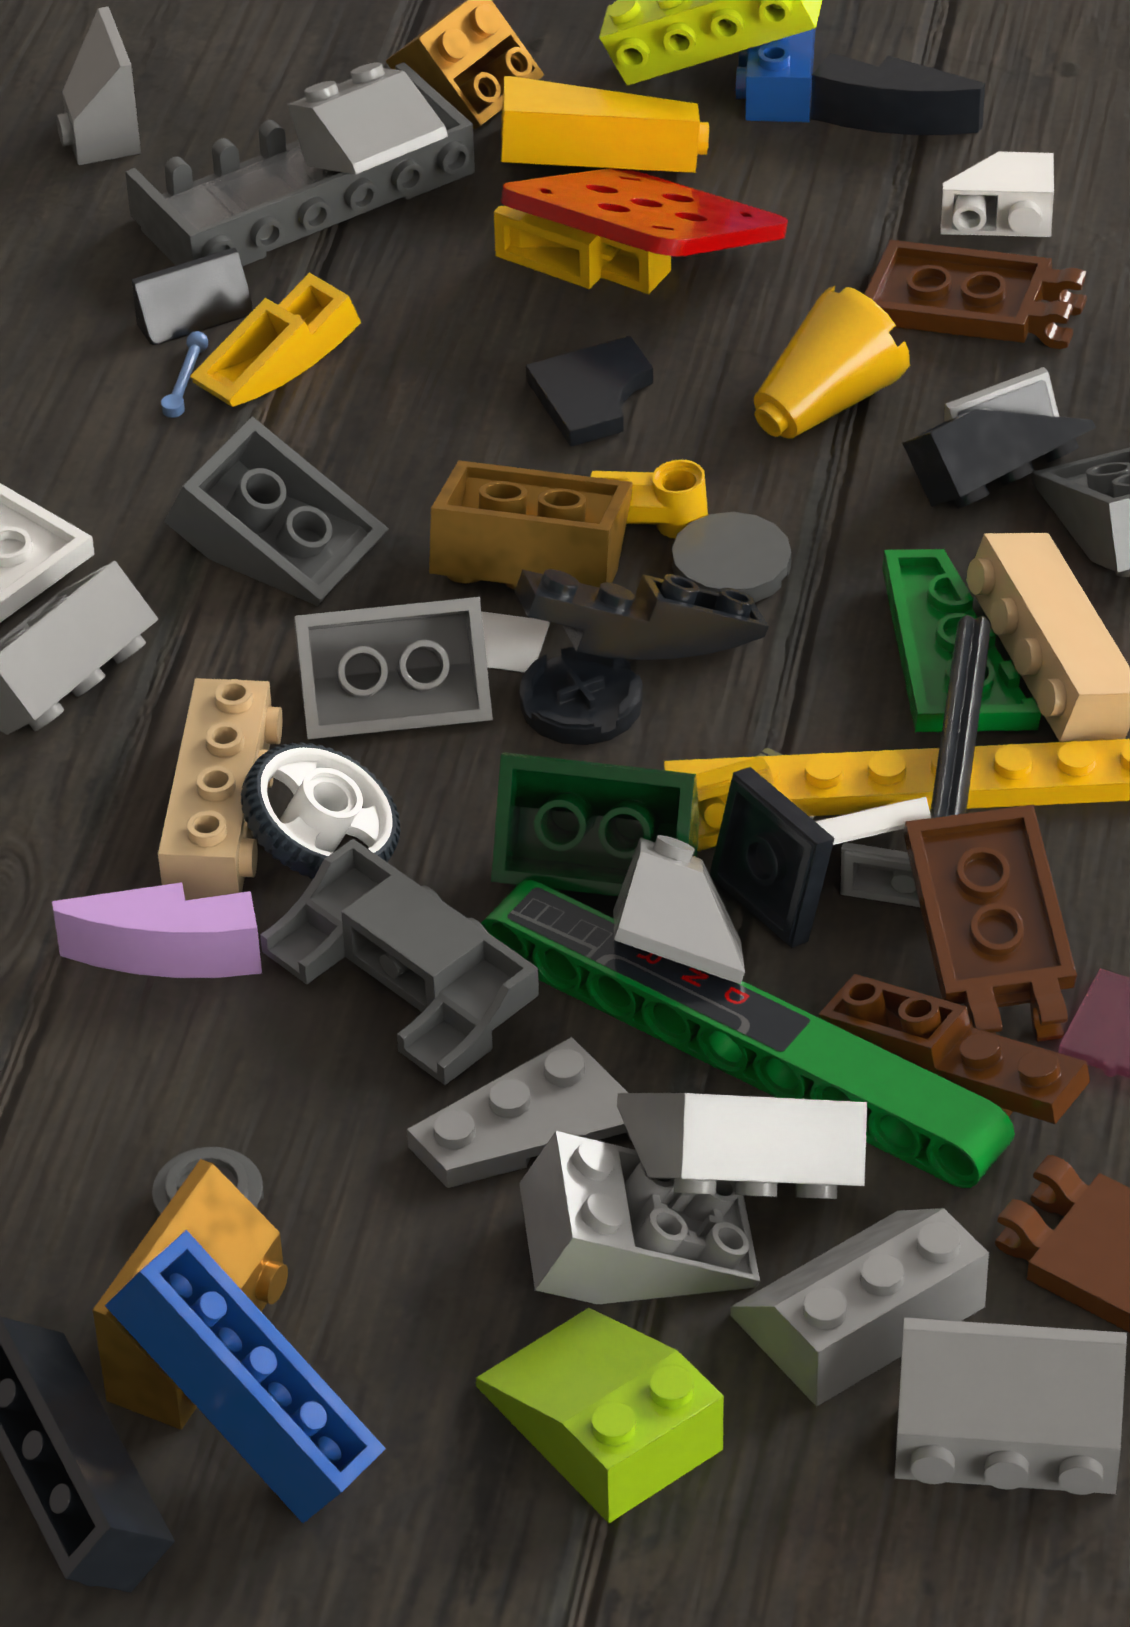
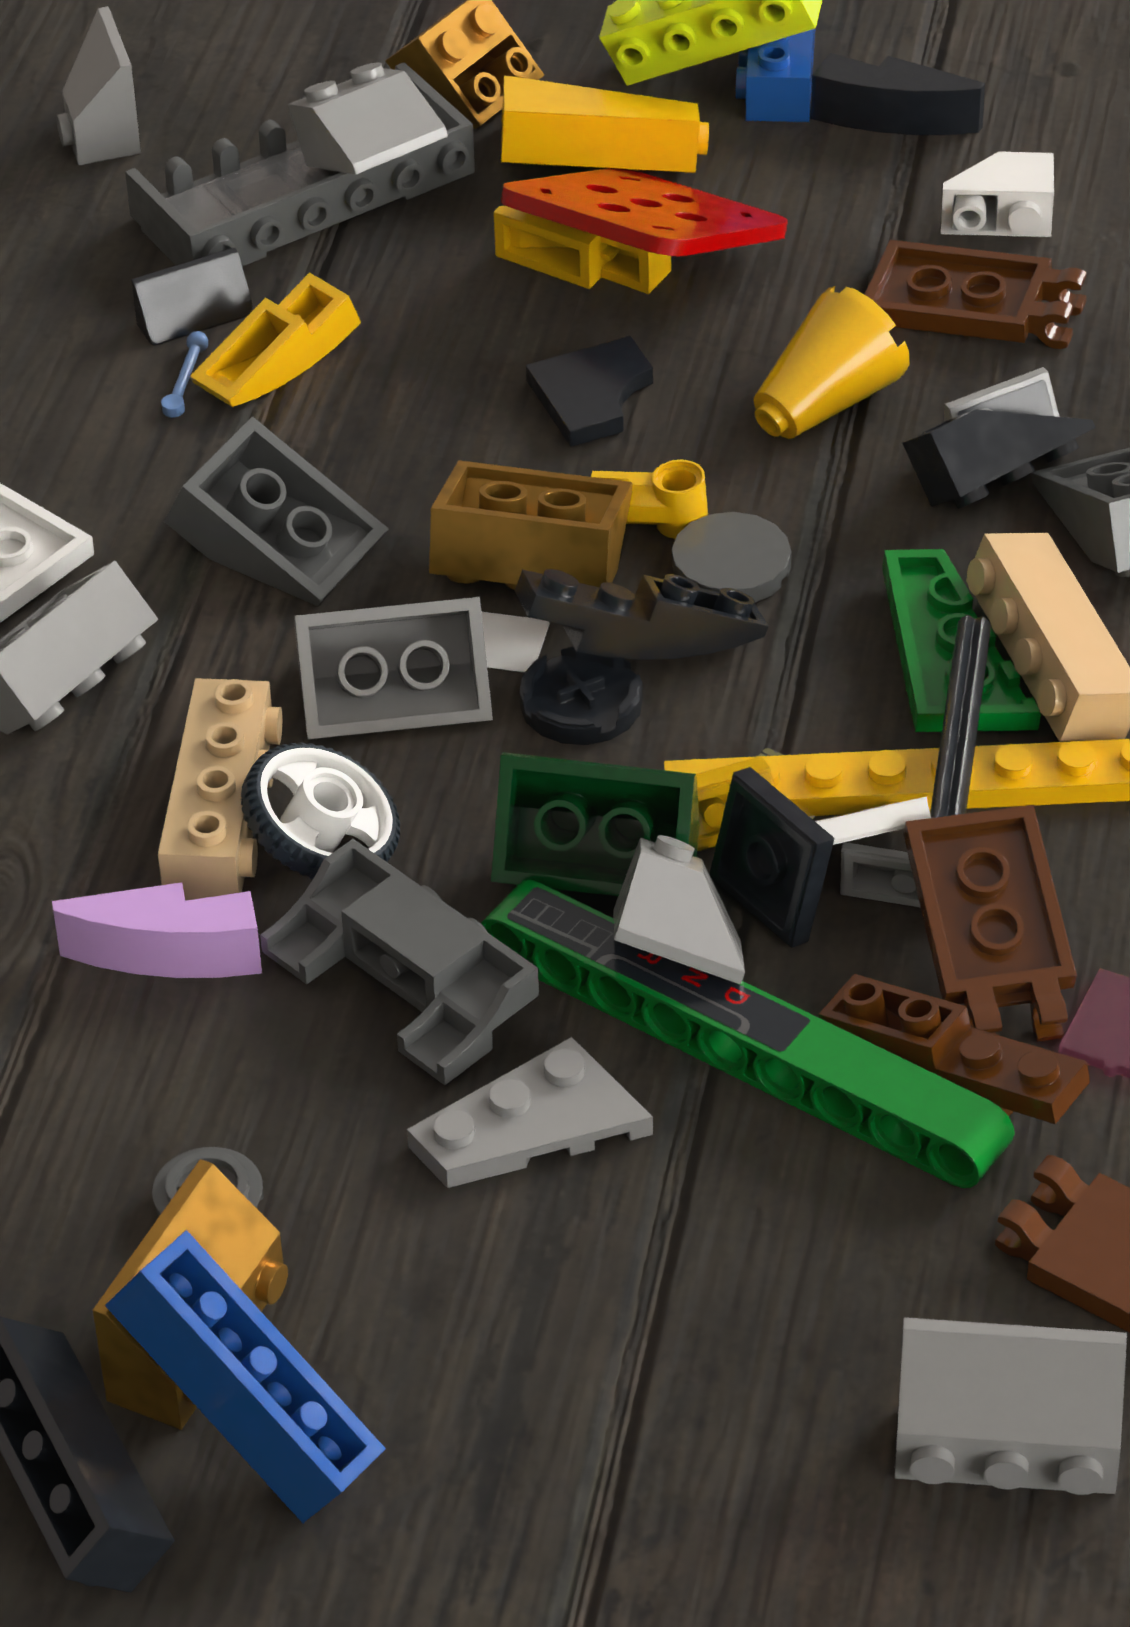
lime slope [476,1308,723,1523] -> none
light grey slope [519,1131,760,1304] -> none
slope [617,1093,867,1199] -> none
light grey slope [730,1208,989,1407] -> none

